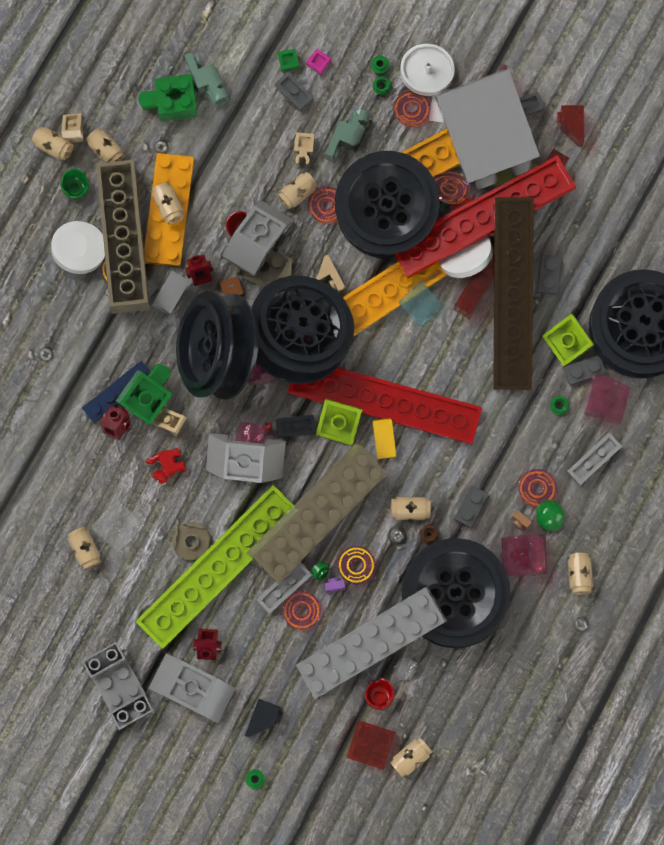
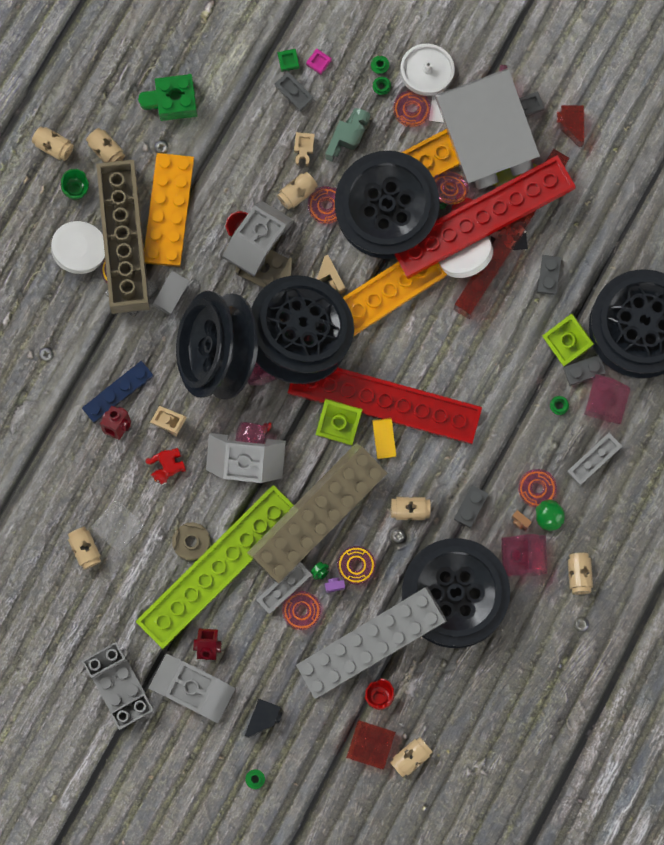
tan slope [61,113,84,143] -> none
green brick [116,364,172,425] -> none
tan piece [152,182,184,225] -> none
sand green plate [184,53,229,106] -> none
dark red brick [185,254,213,286] -> none
dark orange tile [220,276,244,296] -> none
black plate [275,415,316,438] -> none
clear plate [394,657,418,682] -> none
clear light blue piece [398,281,443,327] -> none
reddish brown plate [420,525,439,544] -> none
dark brown plate [493,197,534,390] -> none

